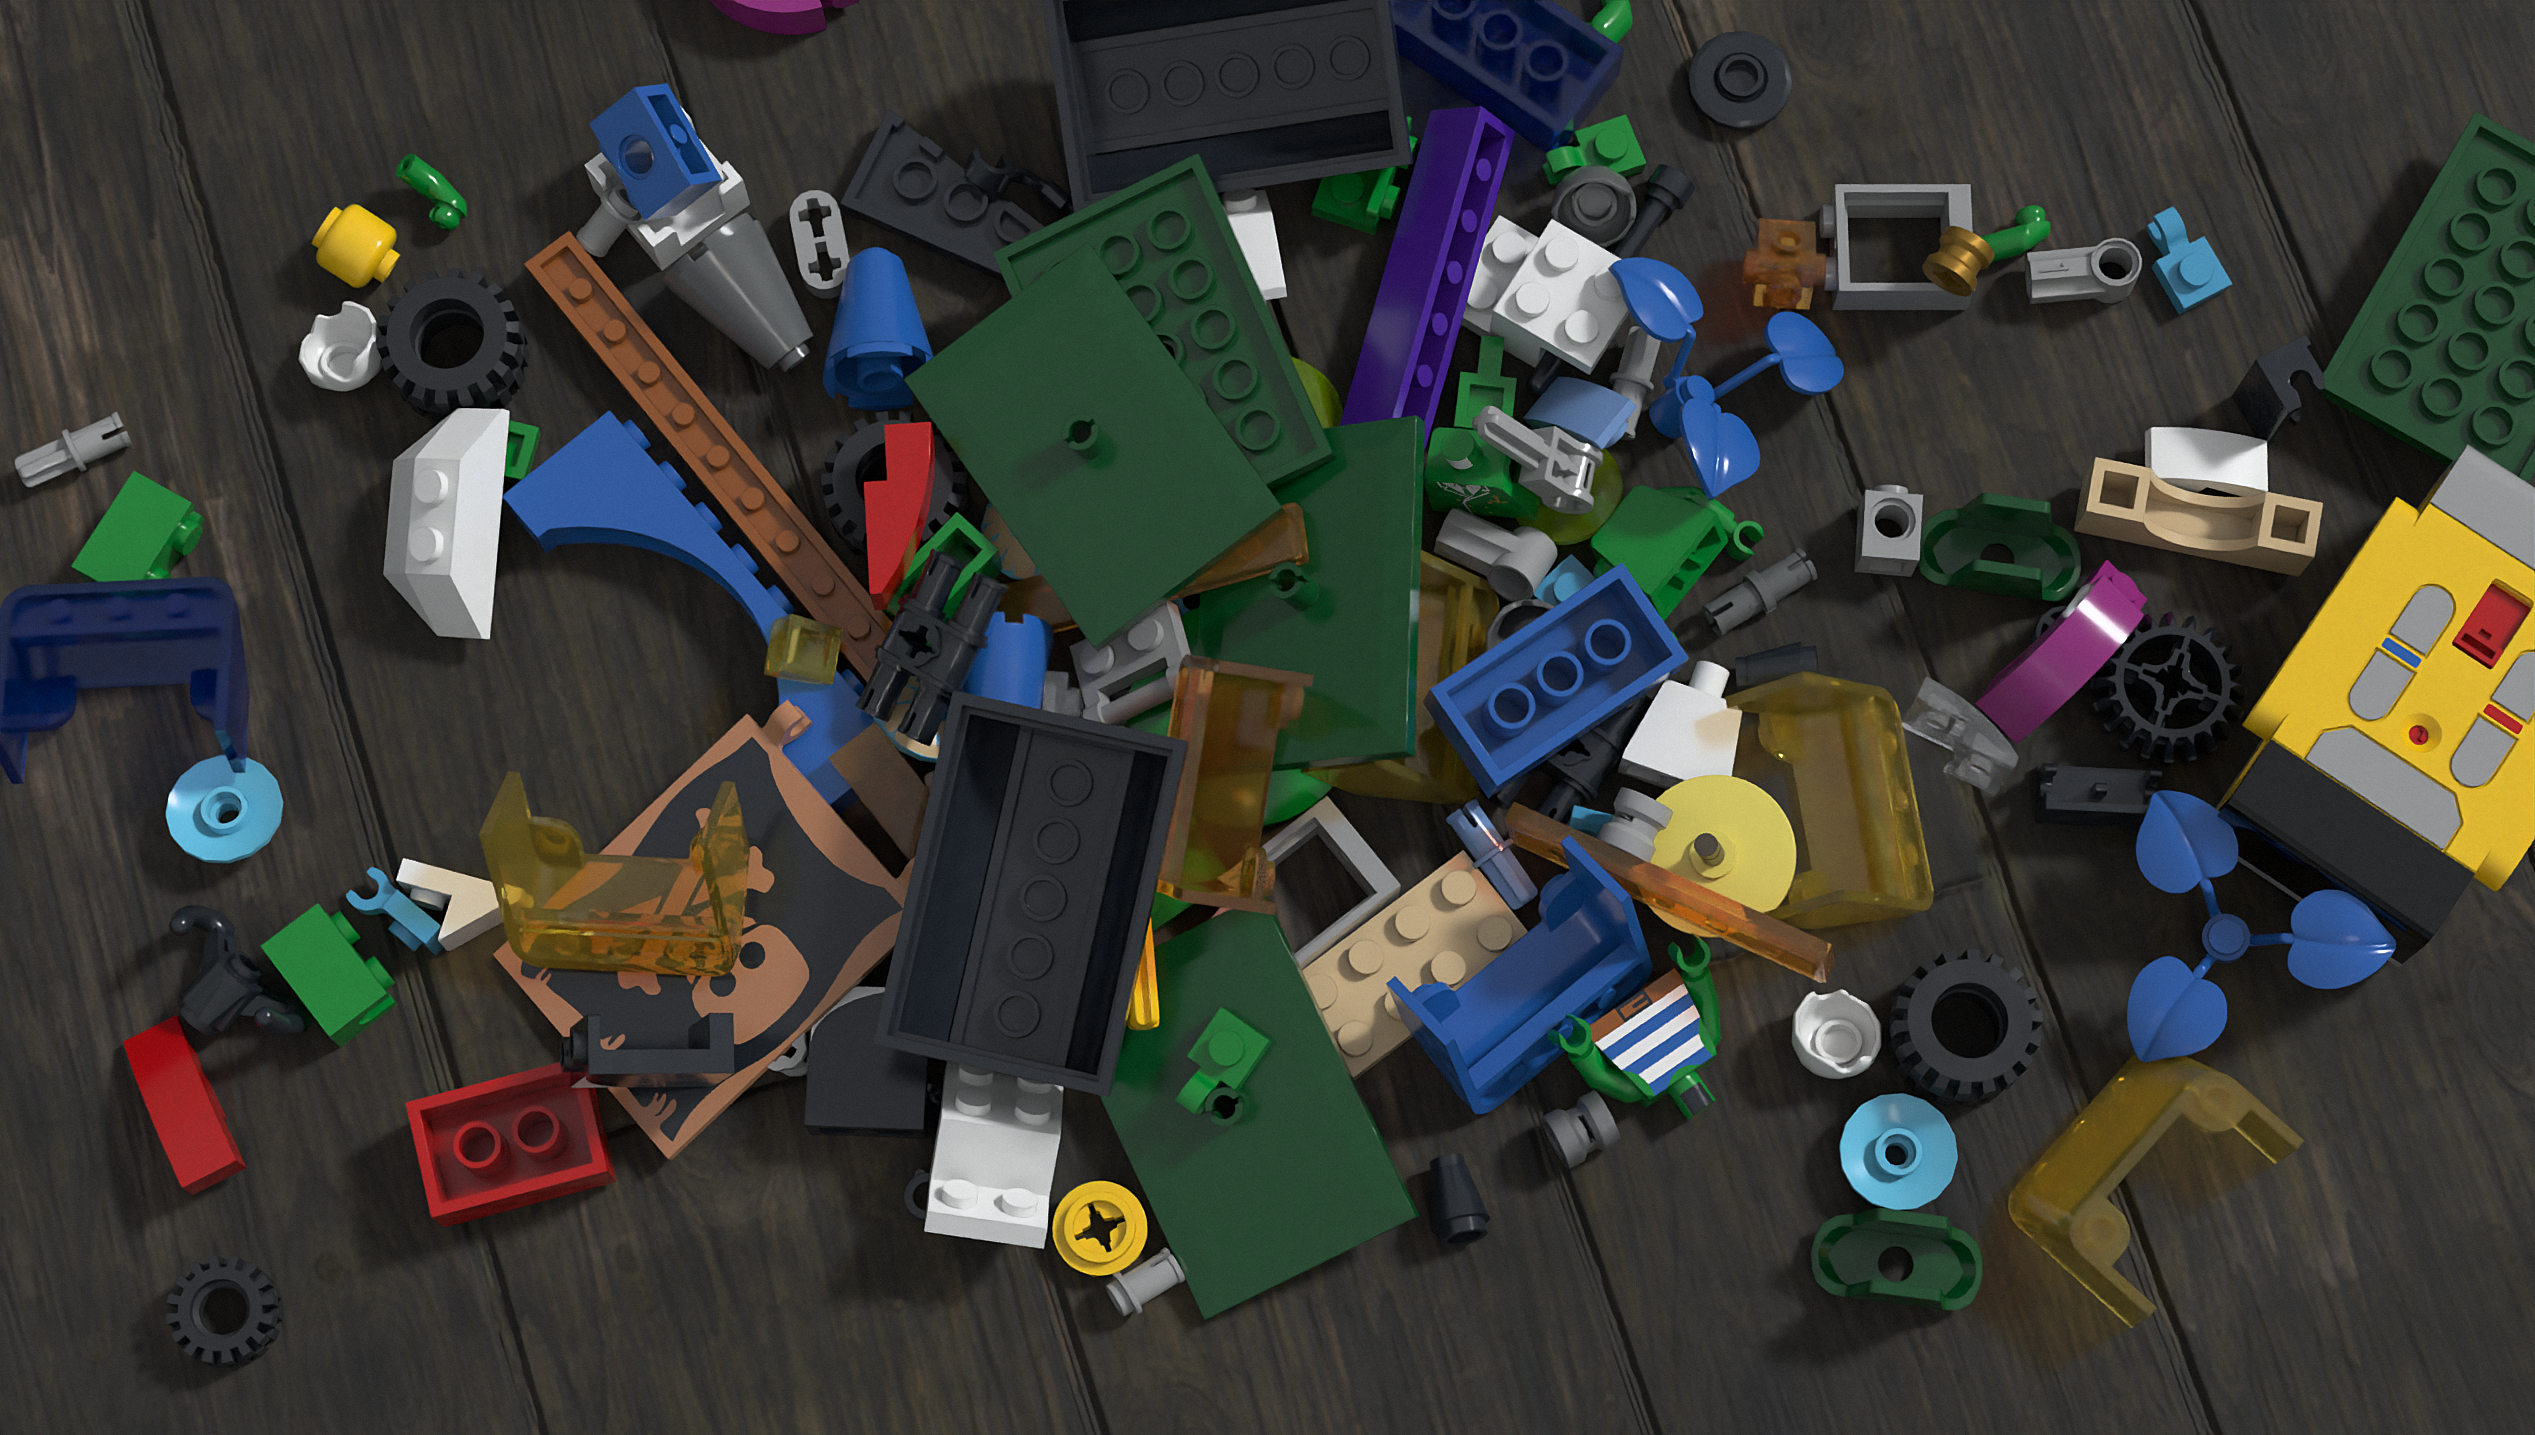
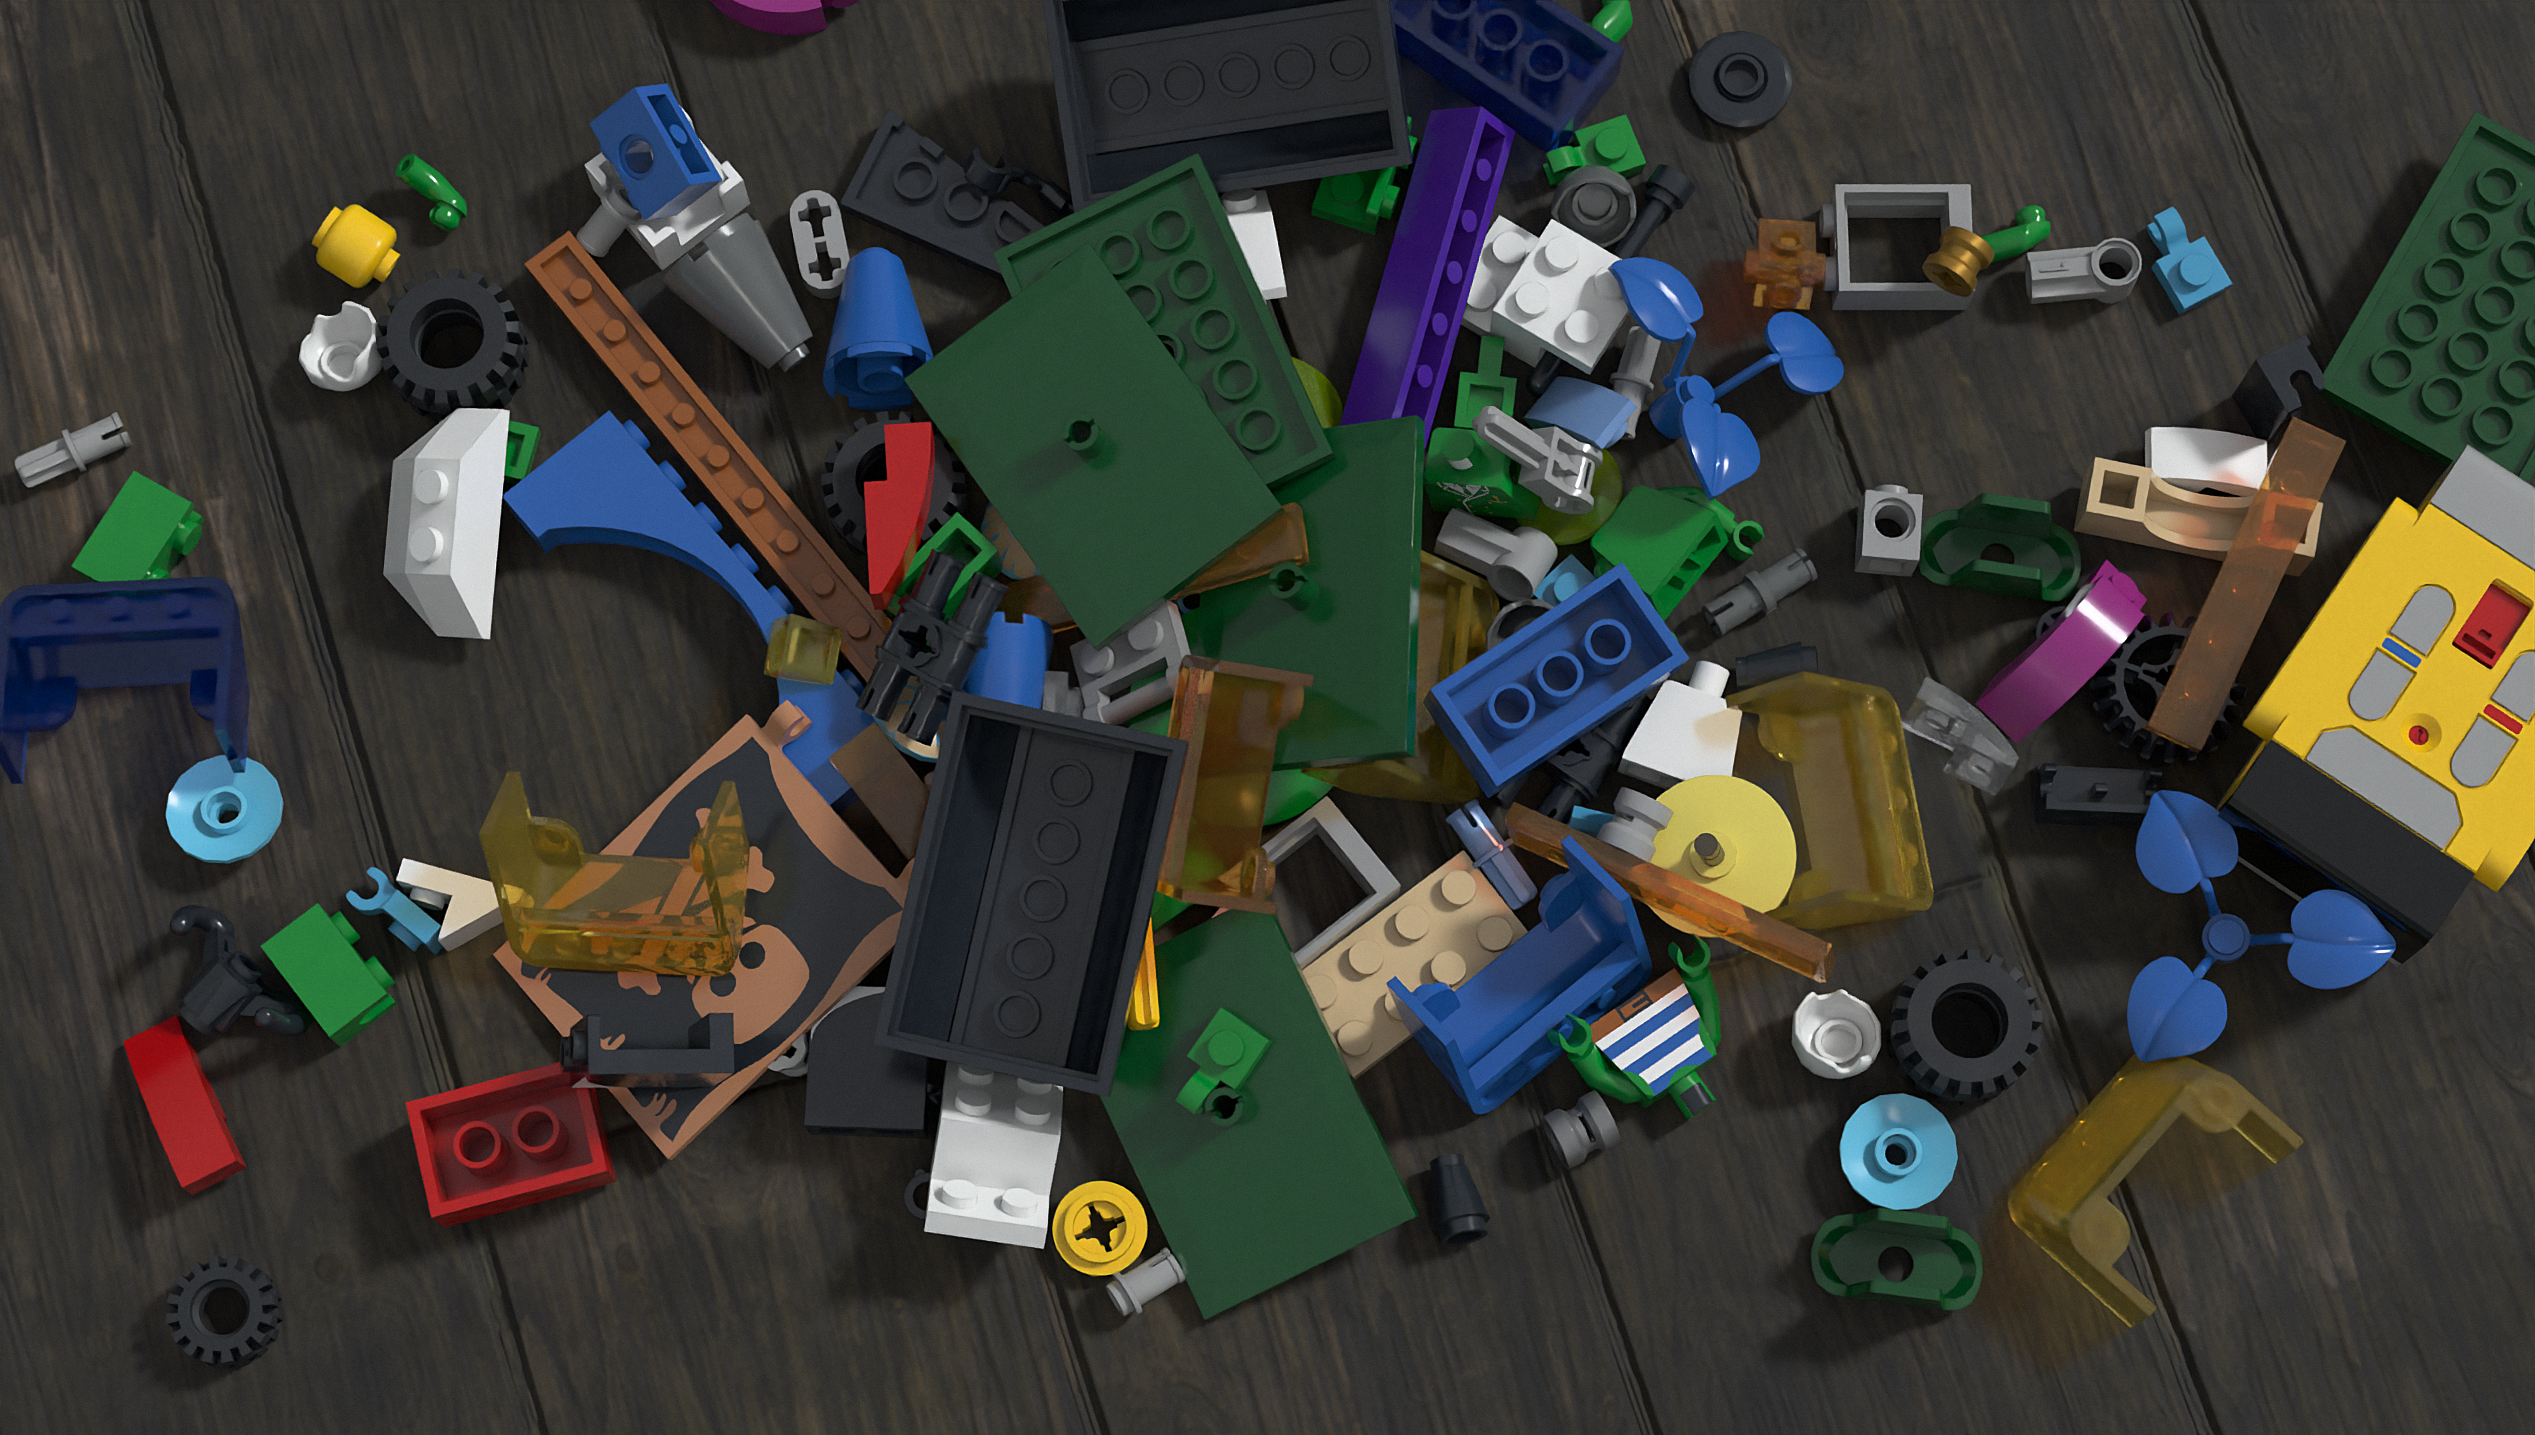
none -> clear orange tile [2145,417,2346,753]

